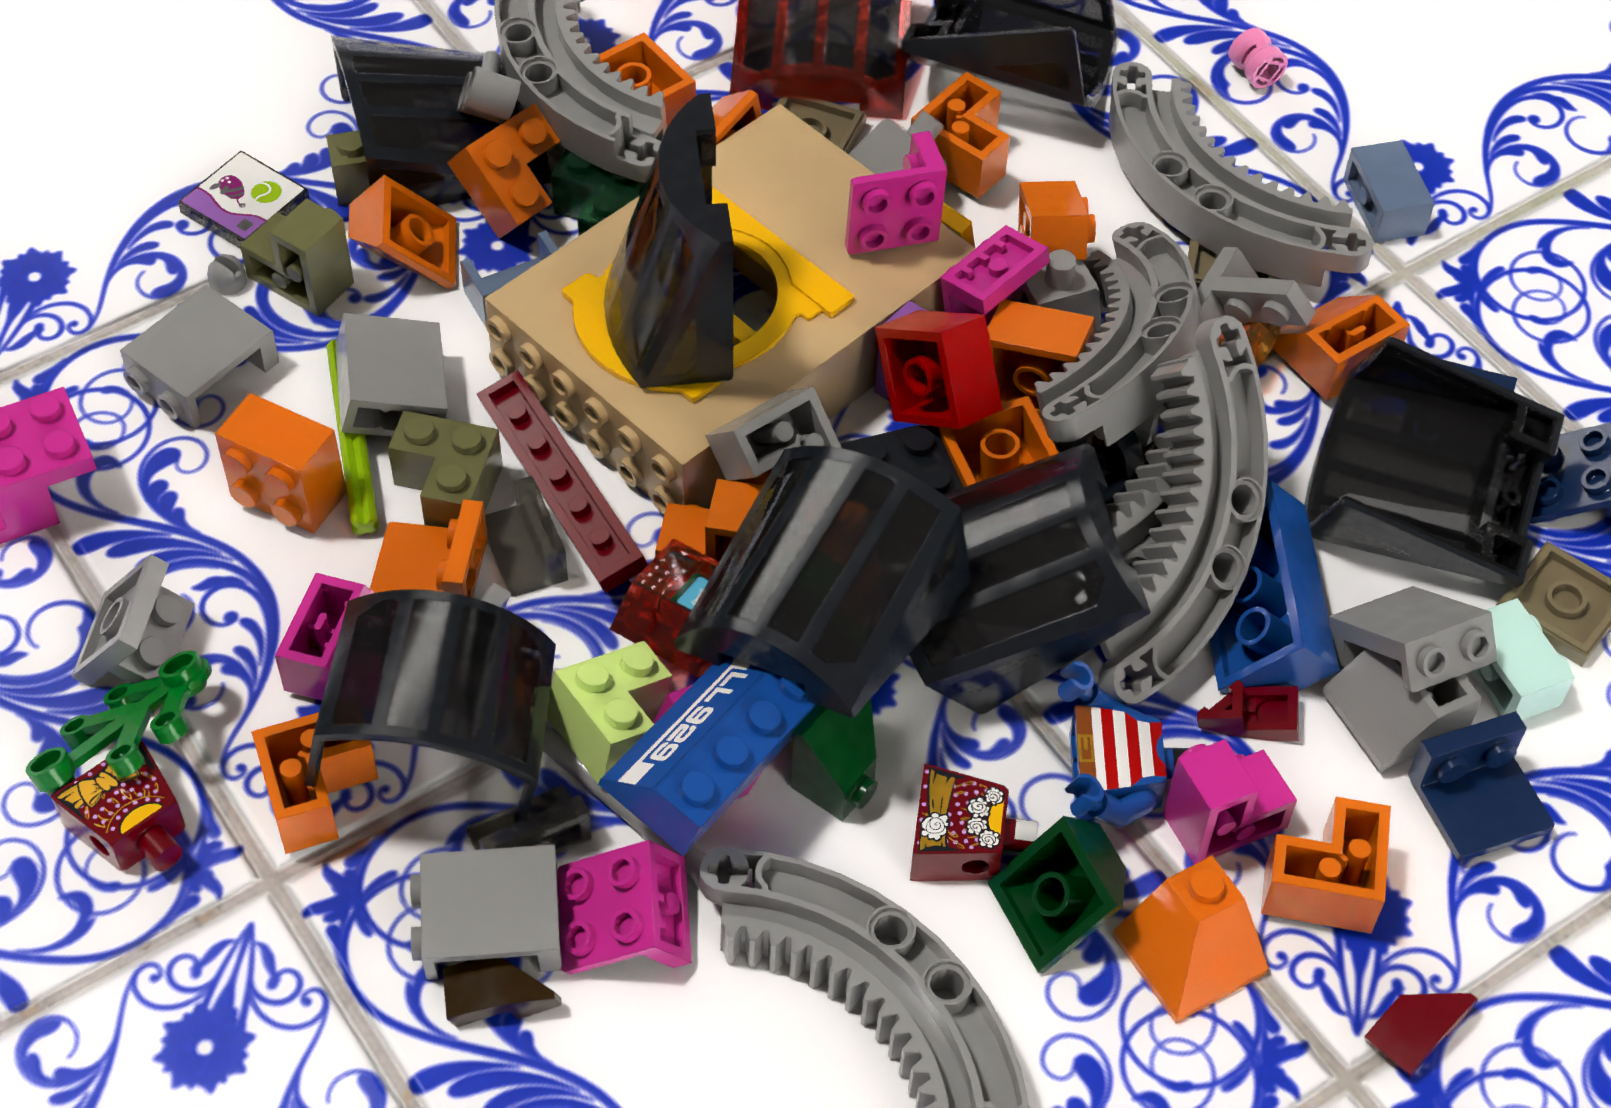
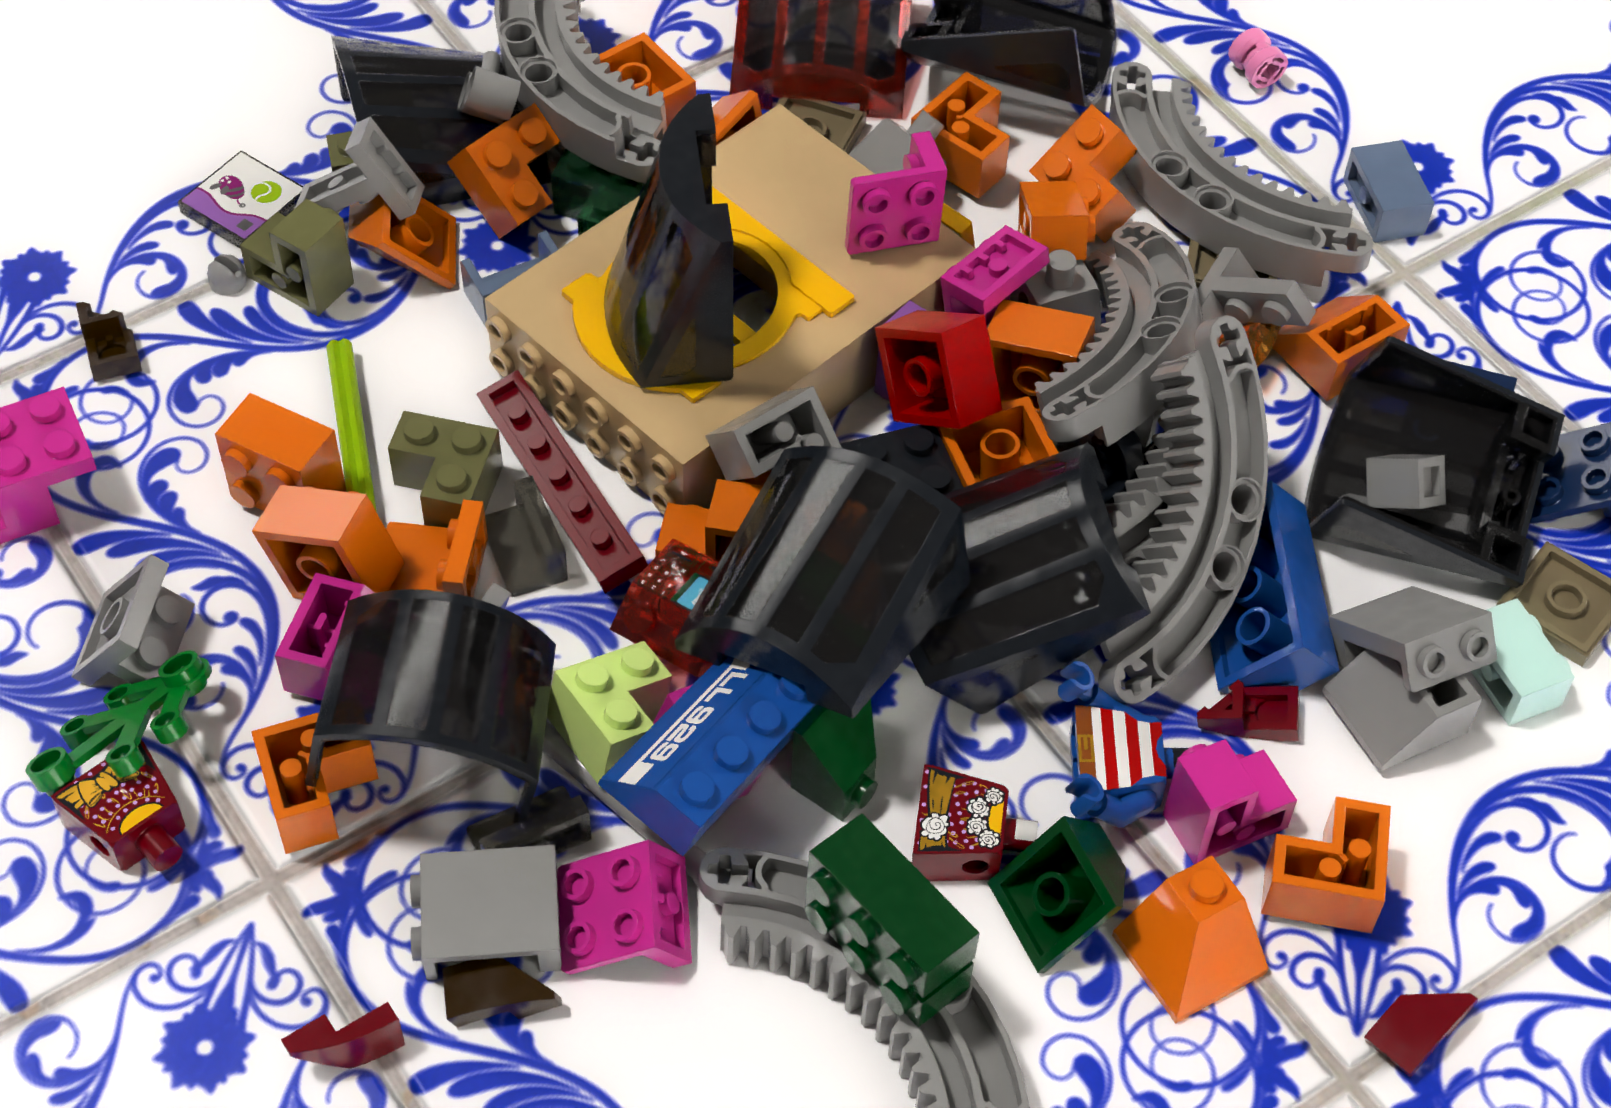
light grey panel [120,285,279,429] -> none
light grey brick [335,313,448,437] -> none
dark blue bracket [1408,711,1555,861] -> none
none -> dark brown slope [76,302,142,382]
none -> orange brick [252,485,405,599]
none -> dark red slope [281,1002,405,1069]
none -> light grey bracket [295,116,425,220]
none -> dark green piece [805,813,980,1027]
none -> orange brick [1029,104,1137,243]
none -> light grey panel [1366,454,1446,509]

